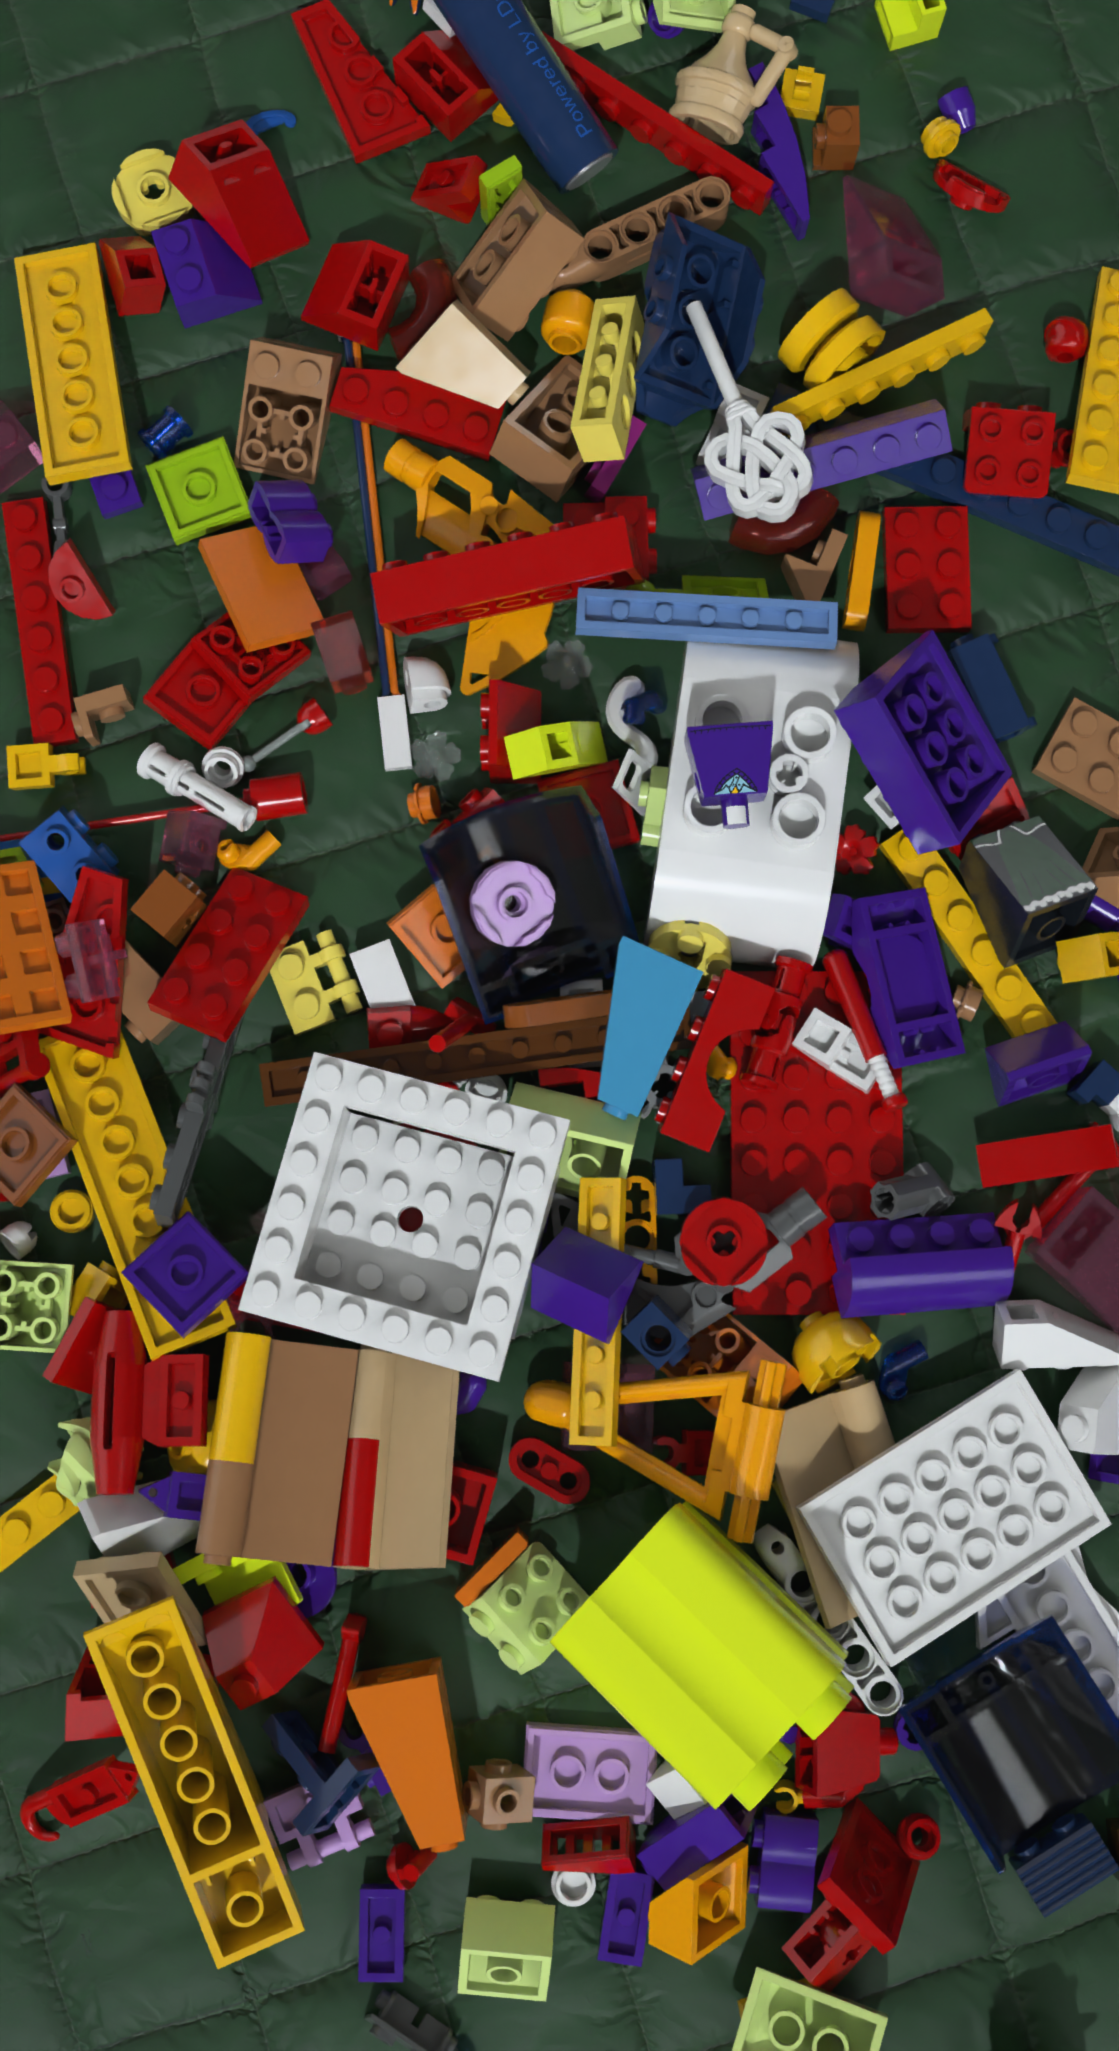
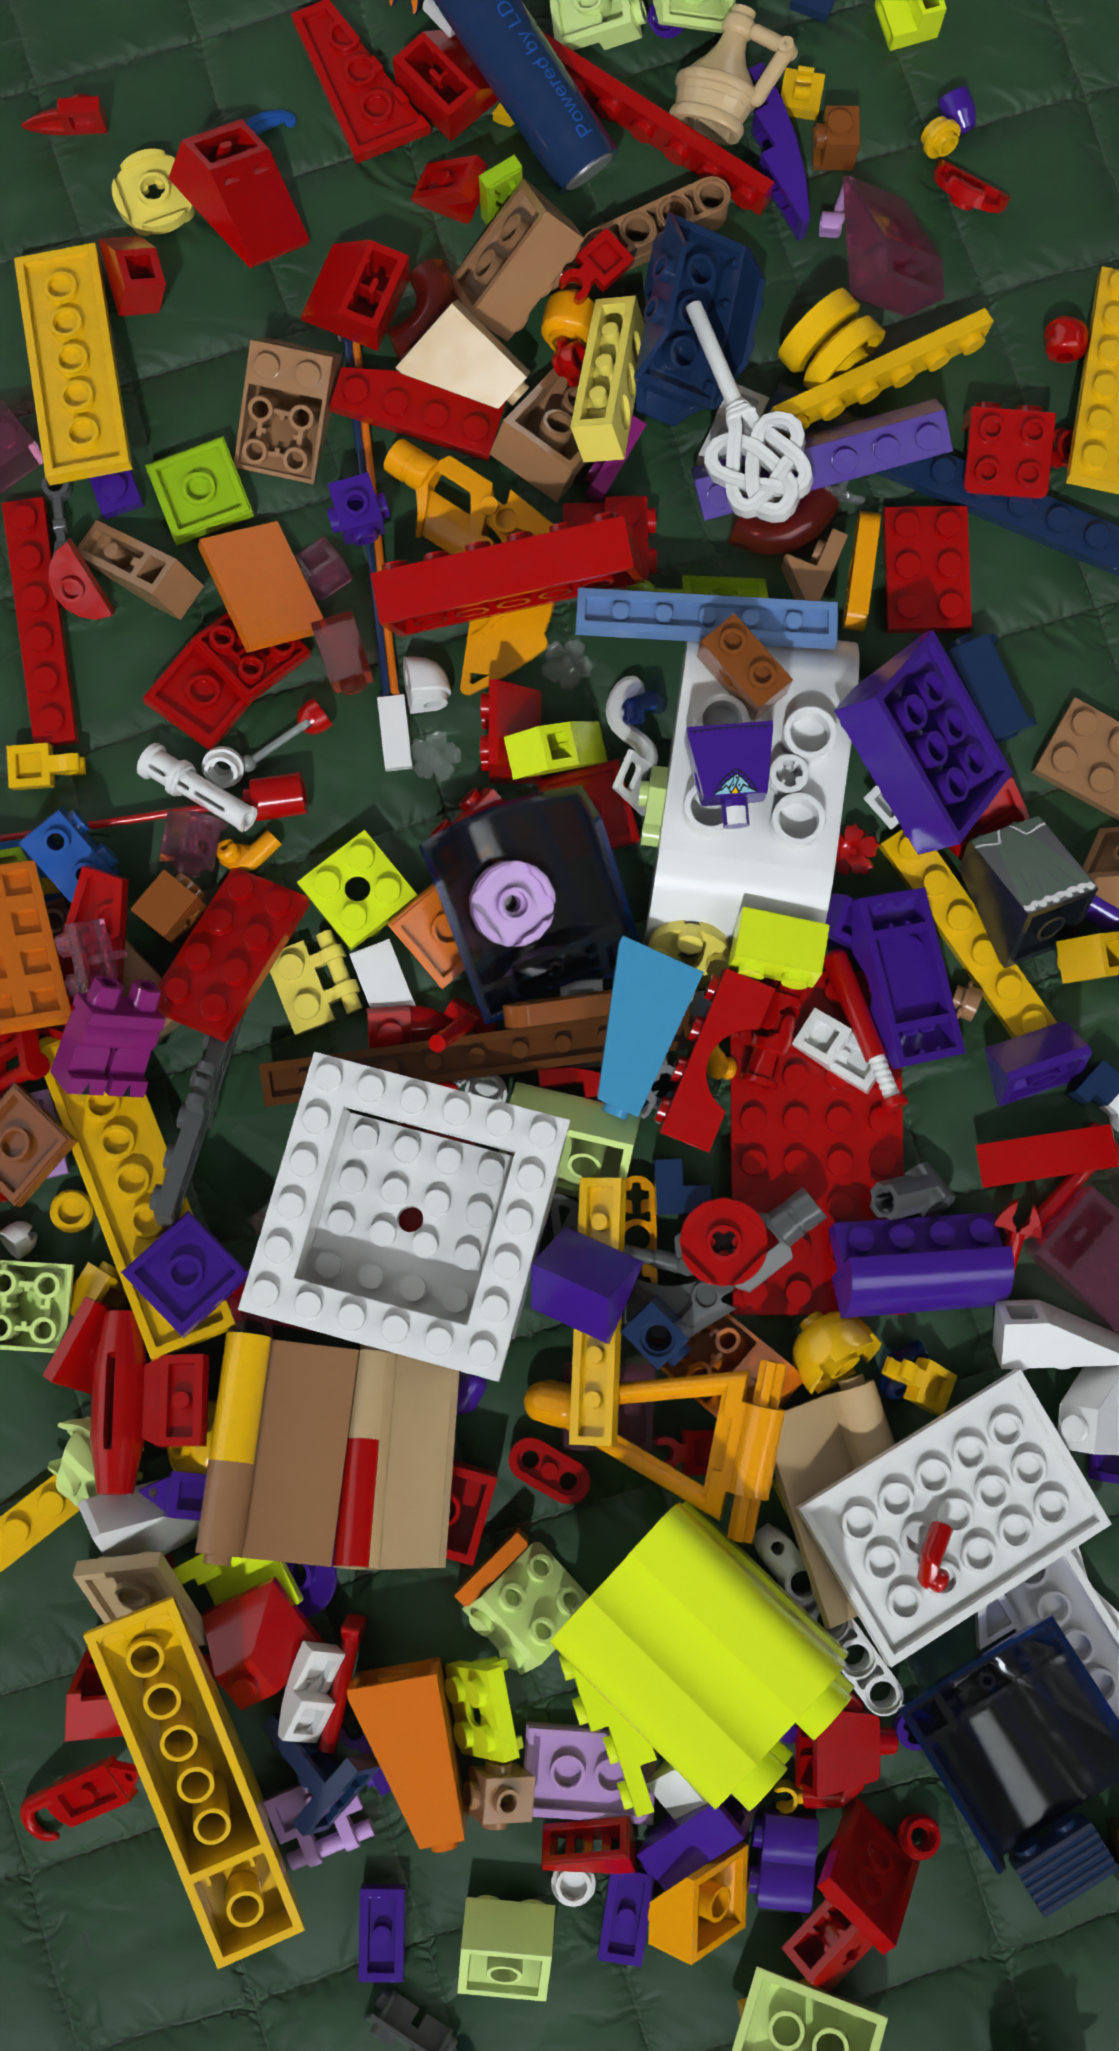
medium nougat bracket [71,684,135,746] -> none
clear blue bush [137,406,194,460] -> none
dark purple slope [151,219,263,329] -> none
dark purple brick [248,480,333,564] -> none
red plate [386,1842,437,1890] -> none
orange plate [407,783,441,824] -> none
none -> red plate [21,94,108,136]
none -> magenta hips [50,975,166,1098]
none -> medium nougat slope [77,520,204,620]
none -> white slope [278,1641,346,1743]
none -> neon yellow piece [297,830,418,951]
none -> dark purple brick [326,472,390,546]
none -> neon yellow piece [445,1656,524,1763]
none -> red plate [552,336,586,388]
none -> red plate [558,227,635,305]
none -> neon yellow slope [558,1654,657,1818]
none -> dark orange brick [696,613,793,721]
none -> neon yellow brick [727,906,830,990]
none -> clear plant [817,480,865,505]
none -> lavender hand [819,184,852,238]
none -> yellow plate [881,1356,957,1416]
none -> red arm [917,1521,953,1593]

